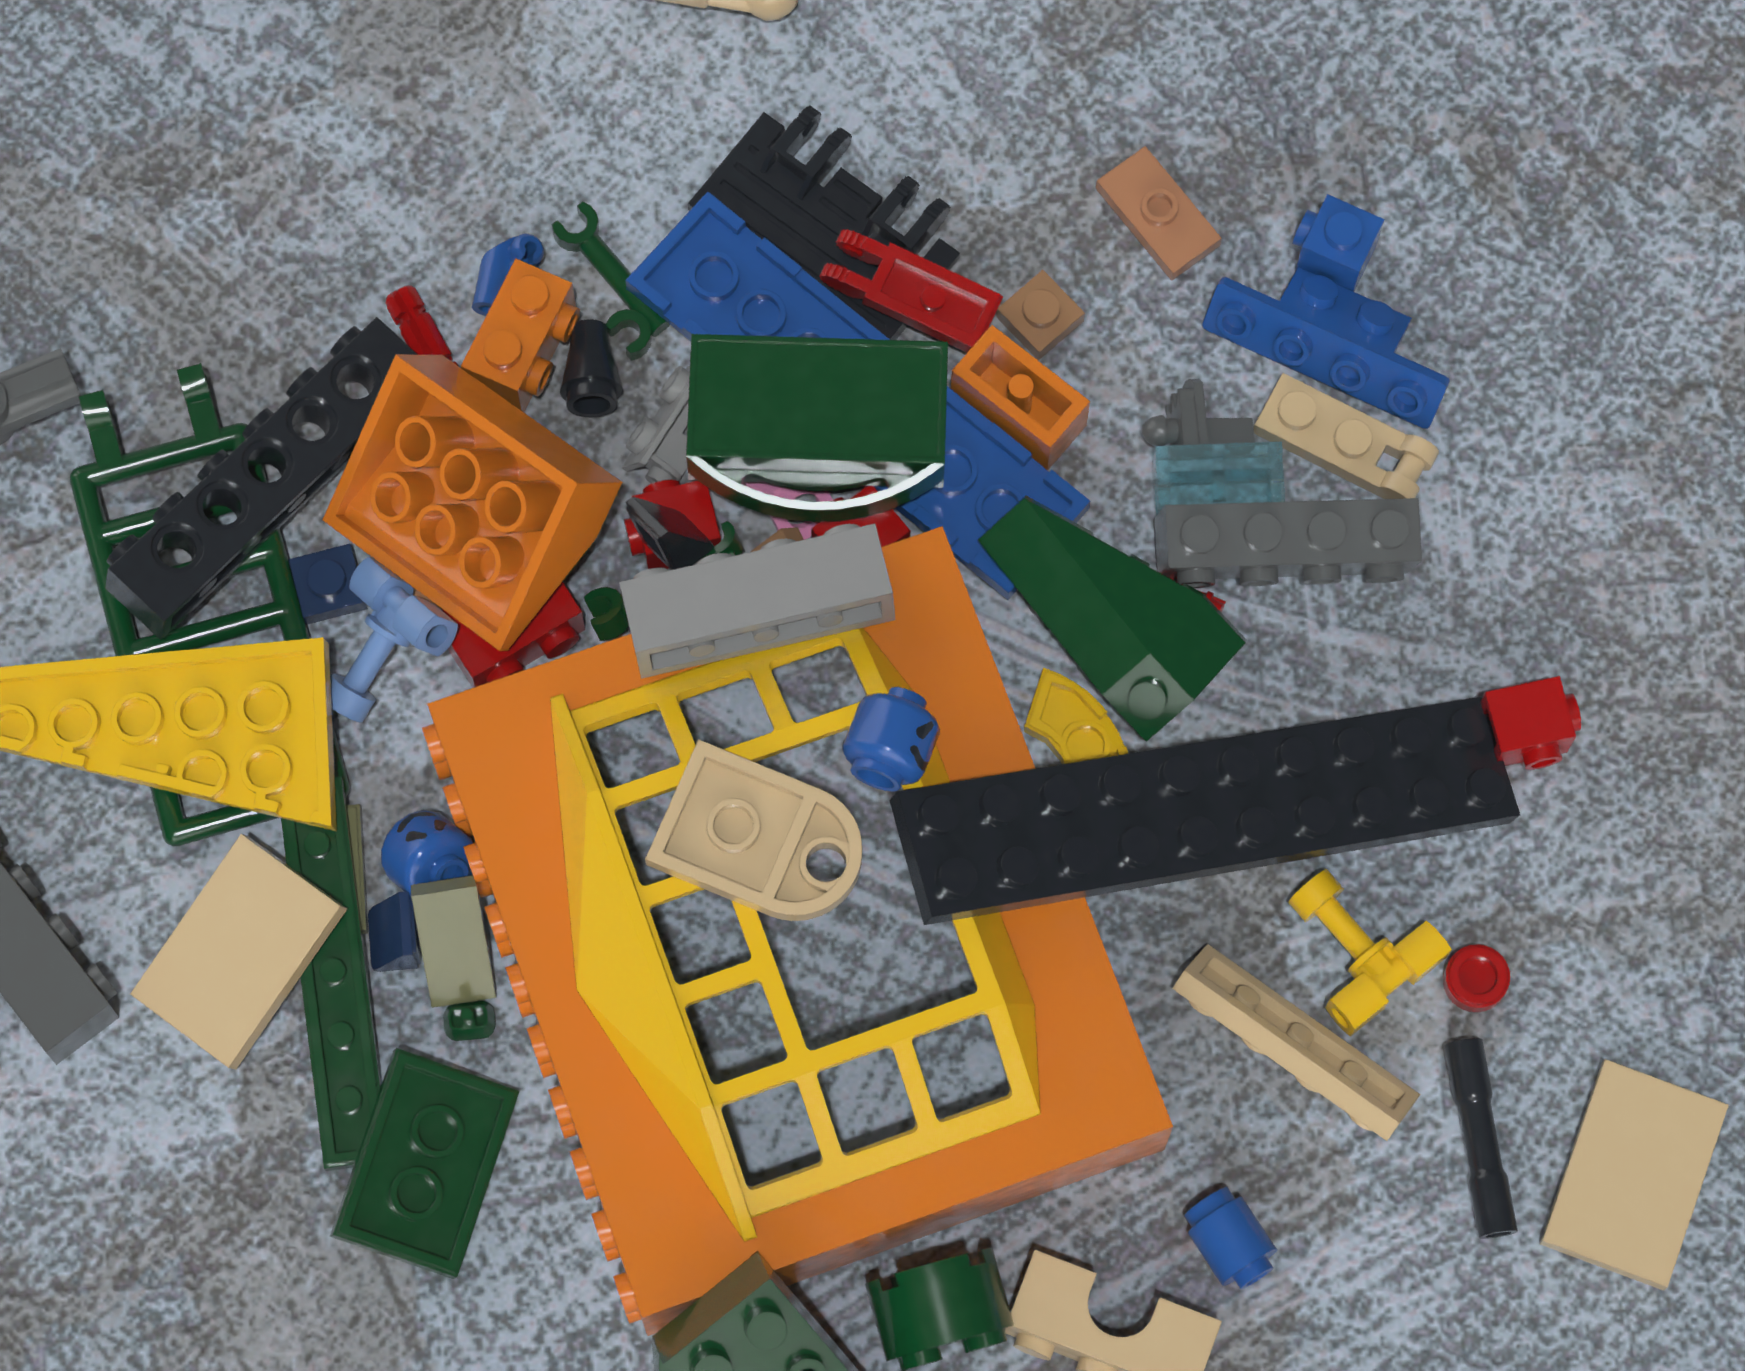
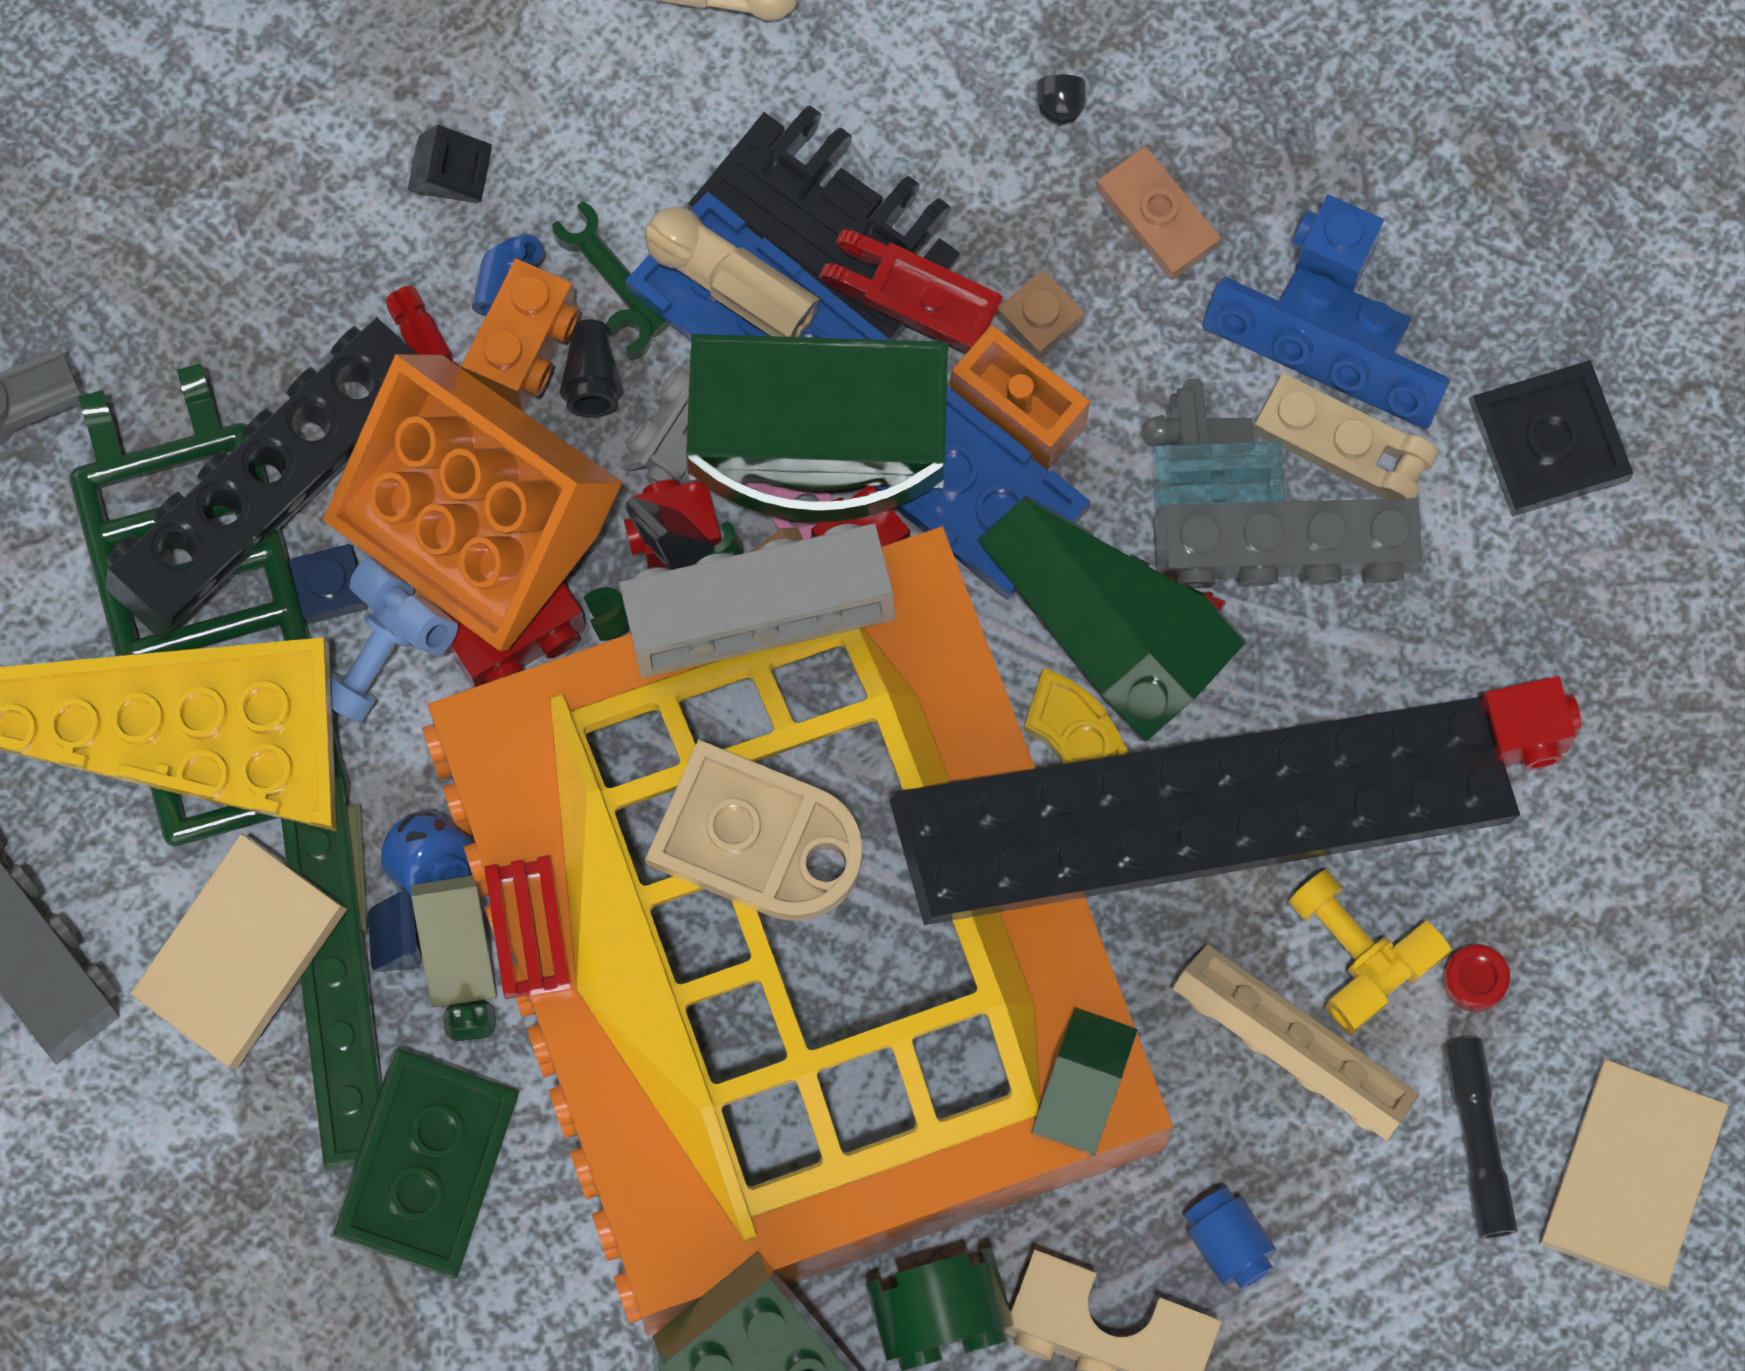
blue head [842,687,940,792] -> none
none -> black slope [408,124,492,203]
none -> red tile [484,855,571,999]
none -> tan piece [644,207,820,337]
none -> slope [1031,1008,1138,1156]
none -> black hinge [1037,74,1086,125]
none -> black tile [1470,360,1634,517]

